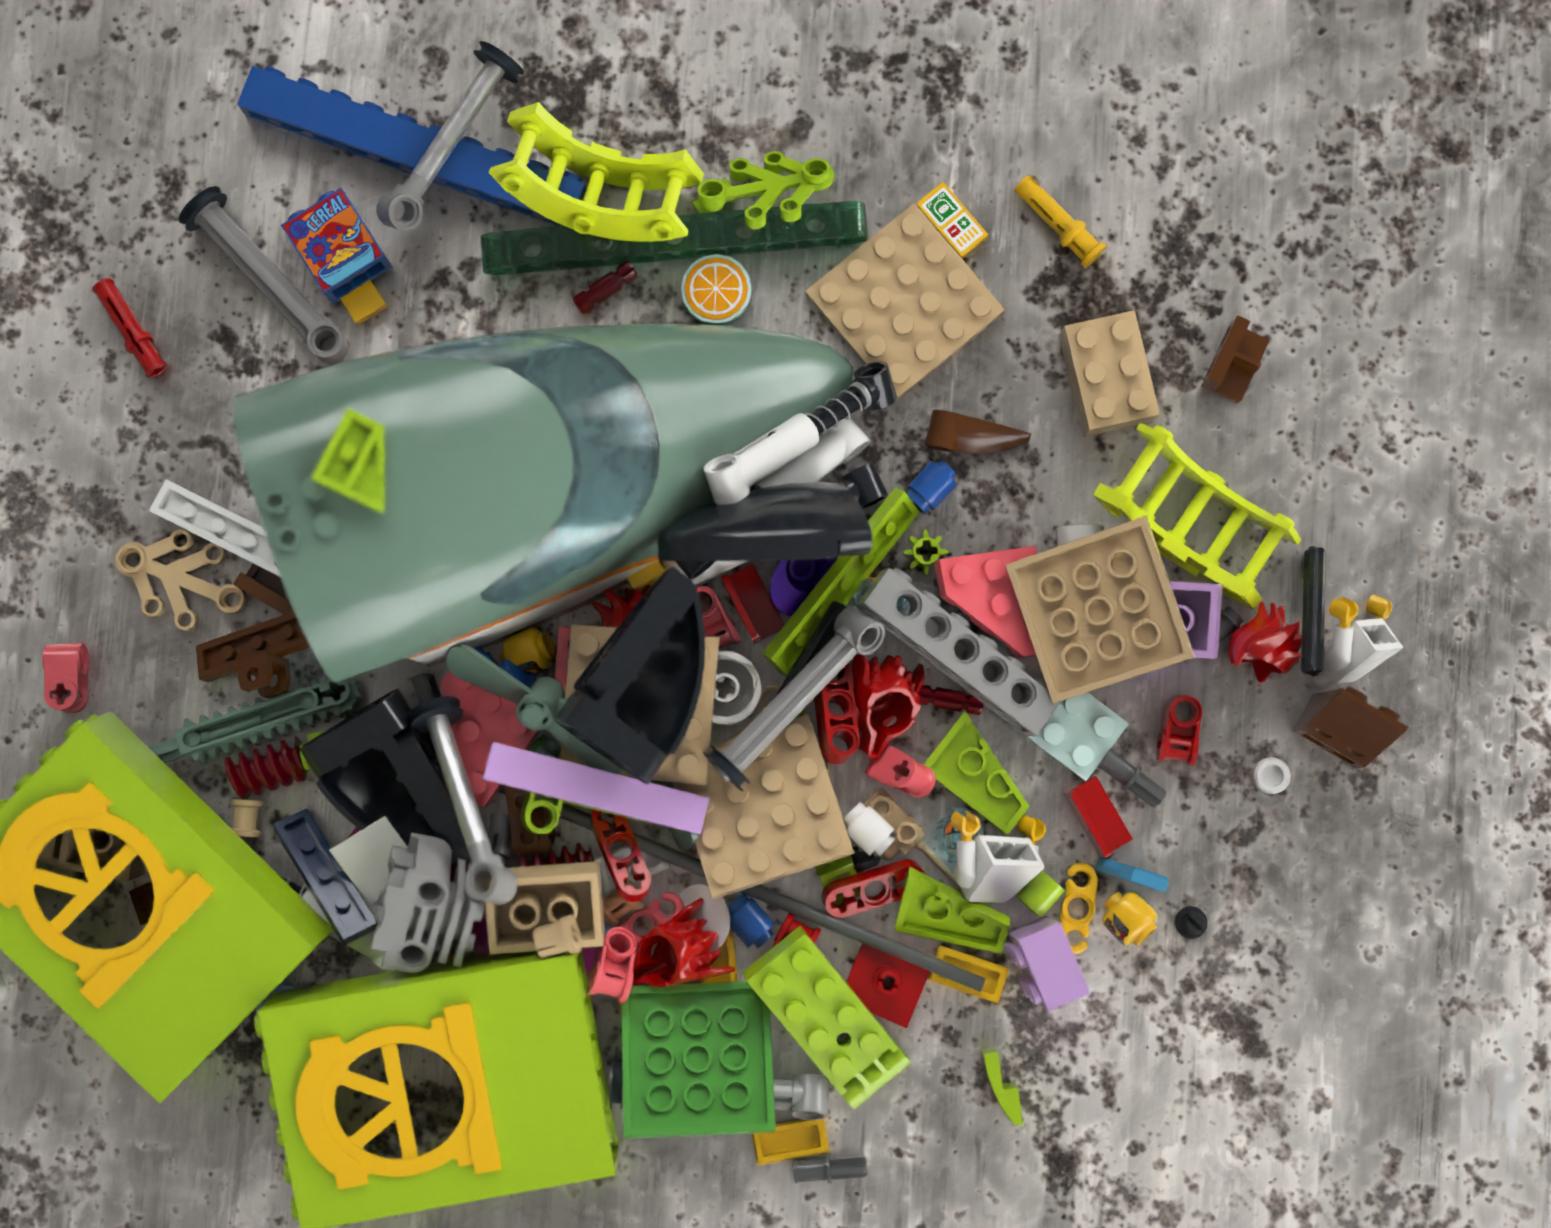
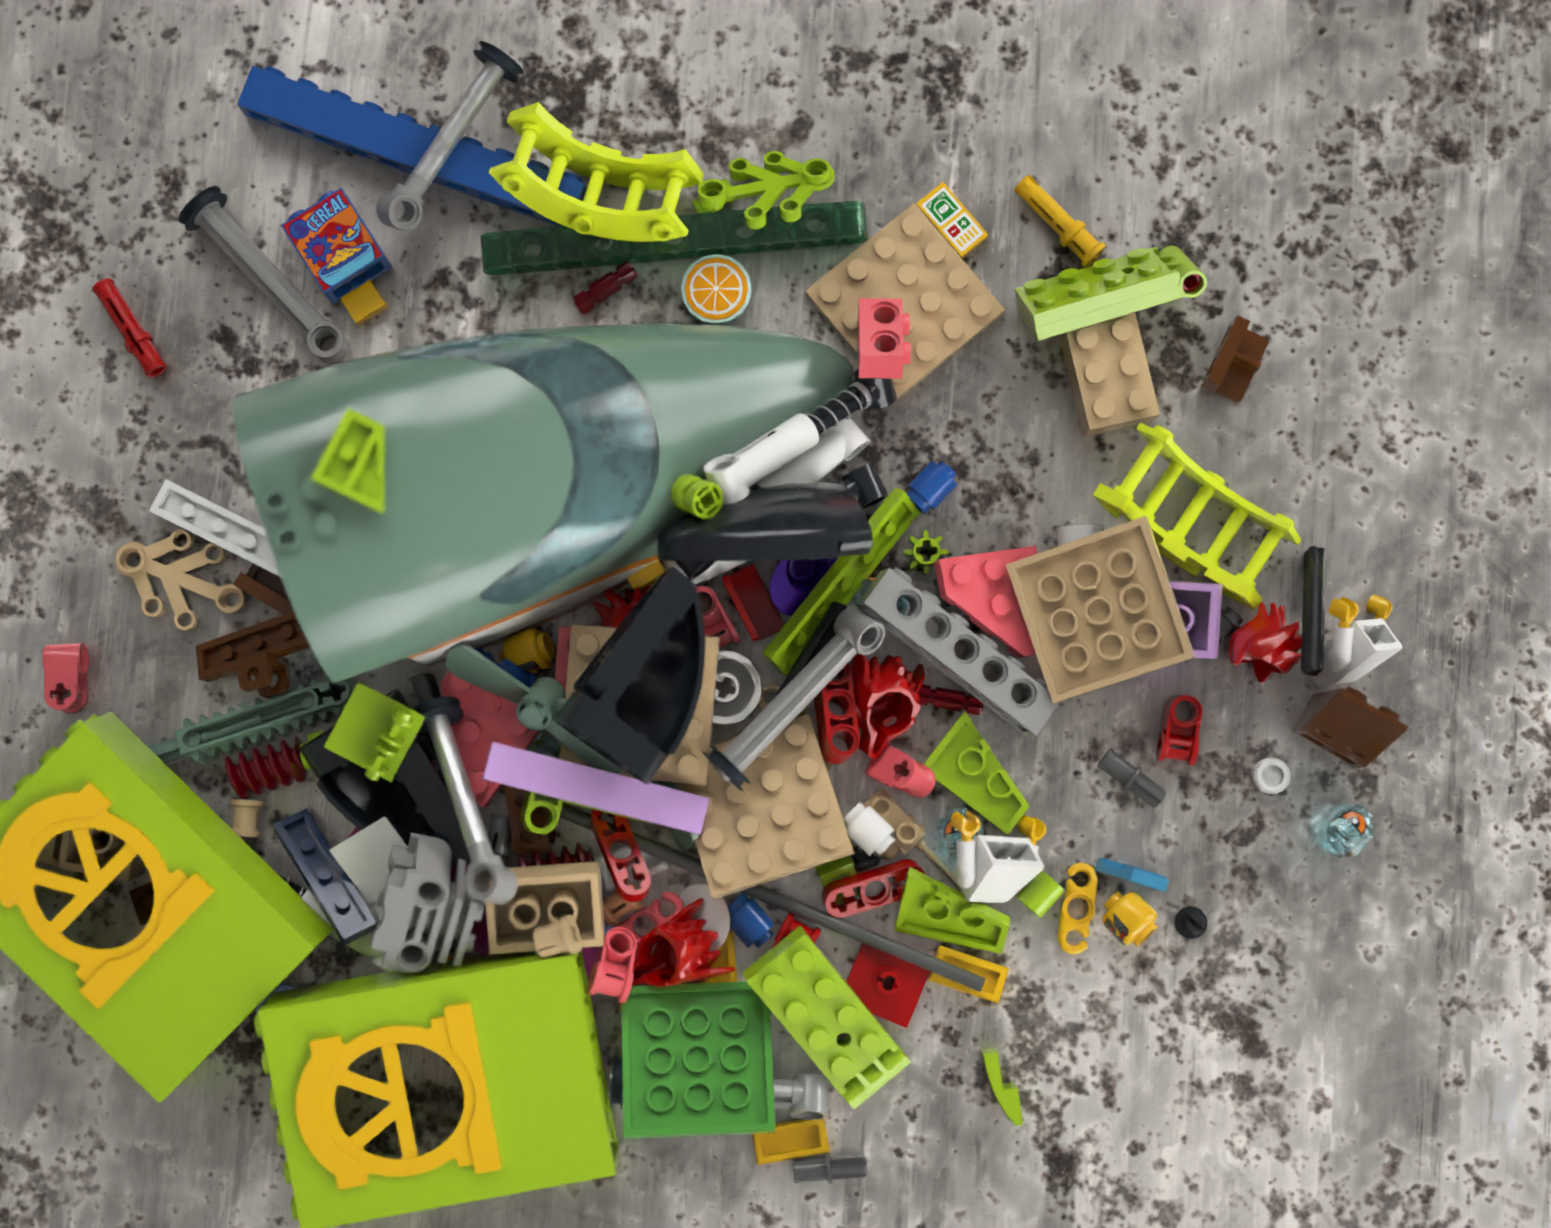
reddish brown piece [925,410,1032,454] -> none
lavender brick [1004,916,1090,1011] -> none
light aqua plate [1026,692,1129,781] -> none
red panel [1063,776,1133,858] -> none
none -> lime hinge [324,681,426,782]
none -> lime wheel [671,474,723,519]
none -> coral brick [858,298,911,379]
none -> lime hinge [1014,246,1207,341]
none -> clear light blue head [1319,803,1375,858]

